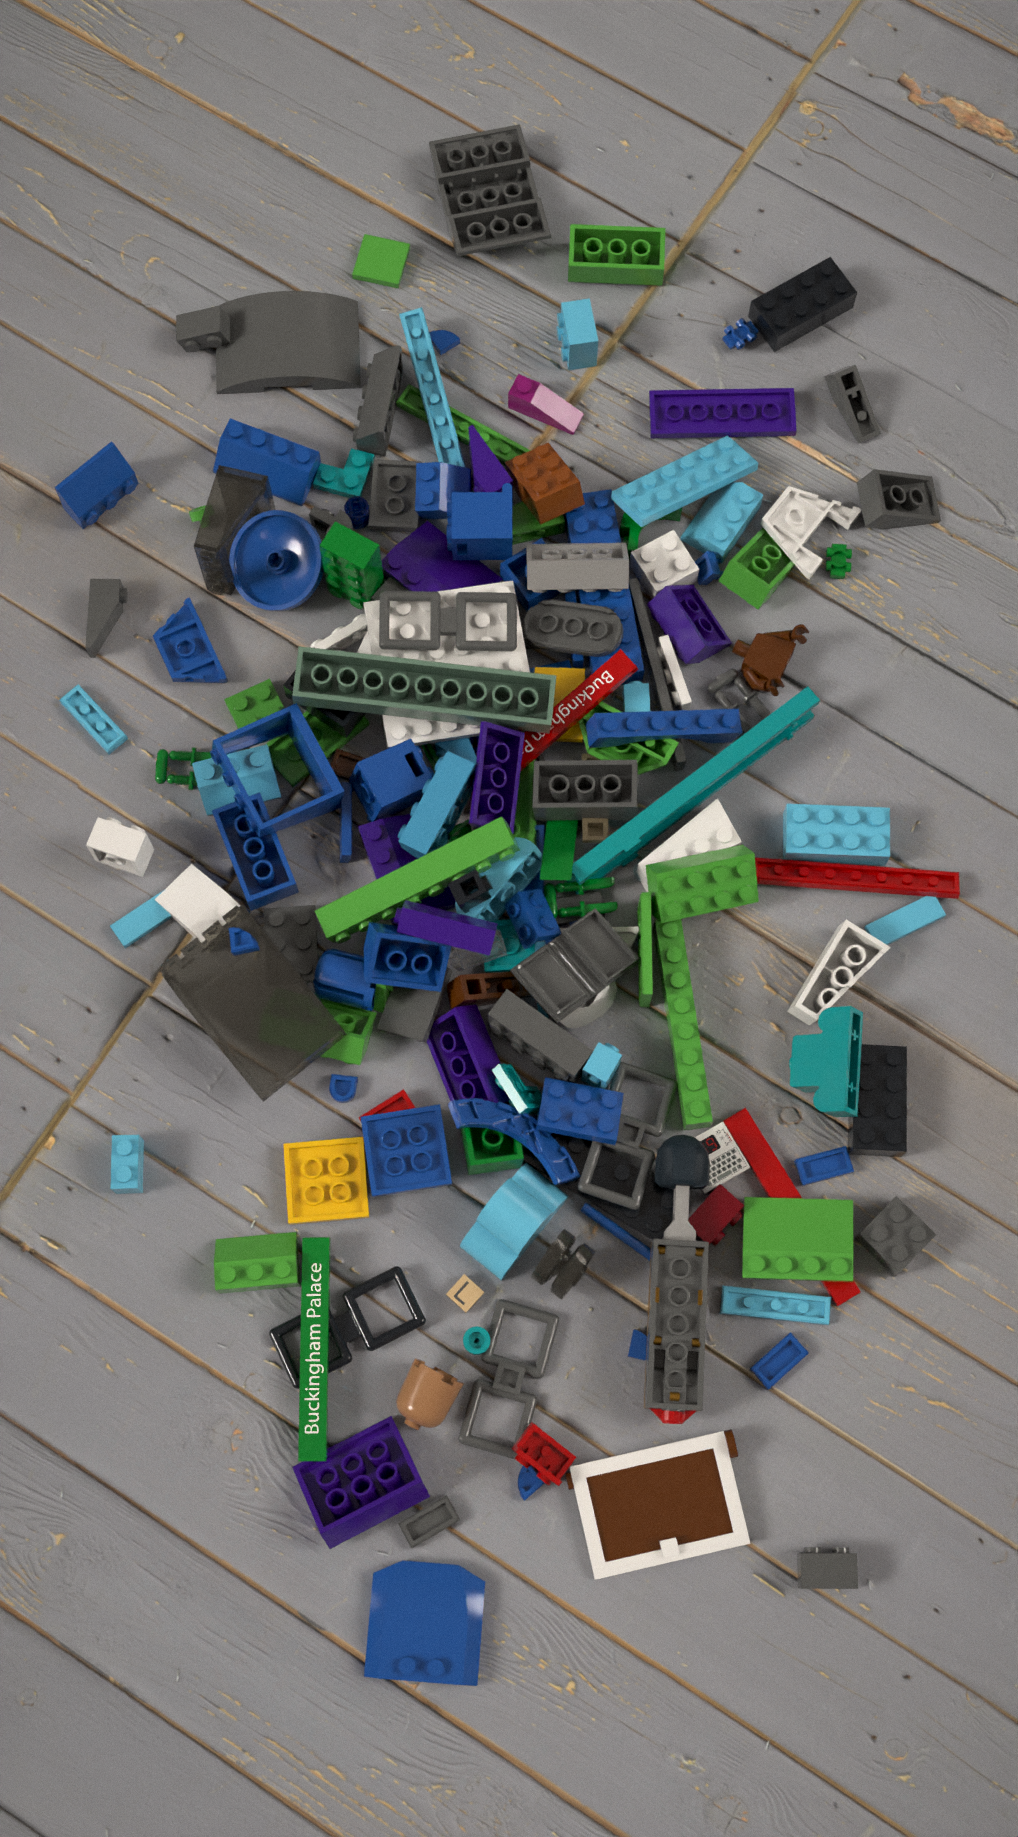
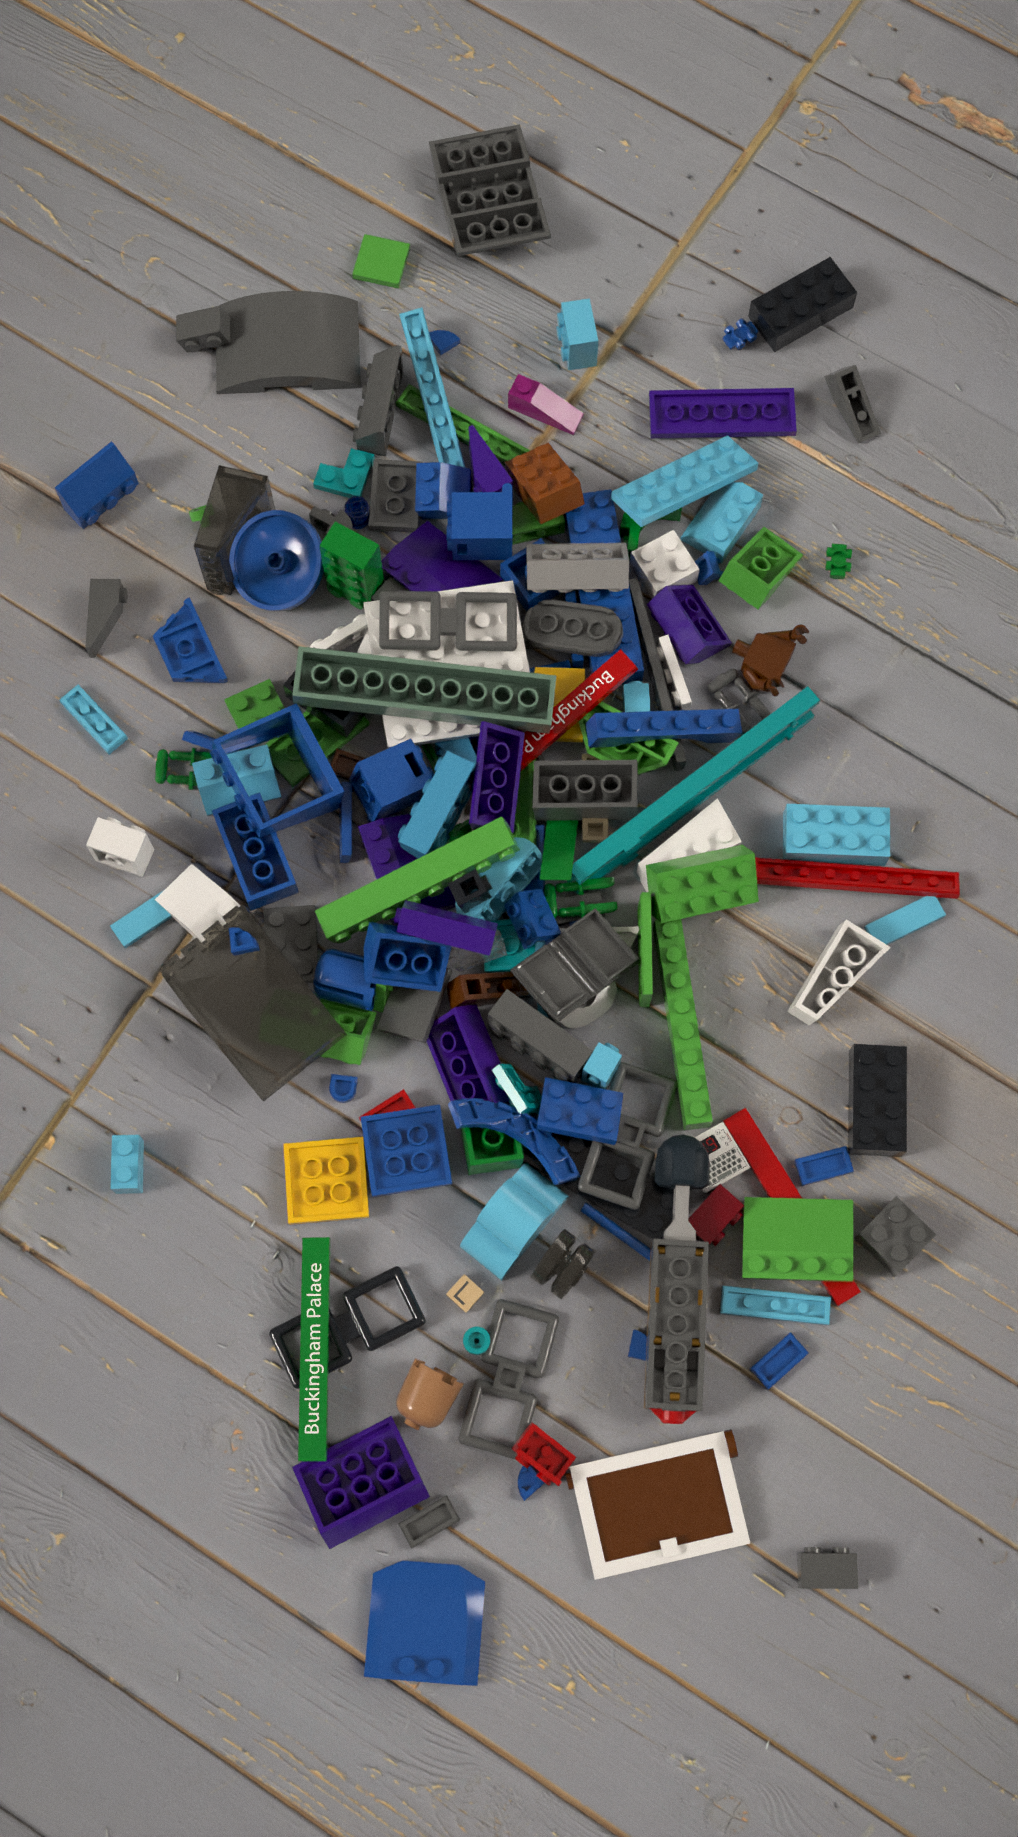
blue slope [213,418,321,506] -> none
bright green slope [214,1232,300,1294] -> none
bright green brick [568,224,666,286] -> none
white wing [760,486,862,579] -> none
teal brick [789,1006,863,1117] -> none
dark grey slope [857,469,941,529] -> none
none -> blue tile [182,730,216,750]

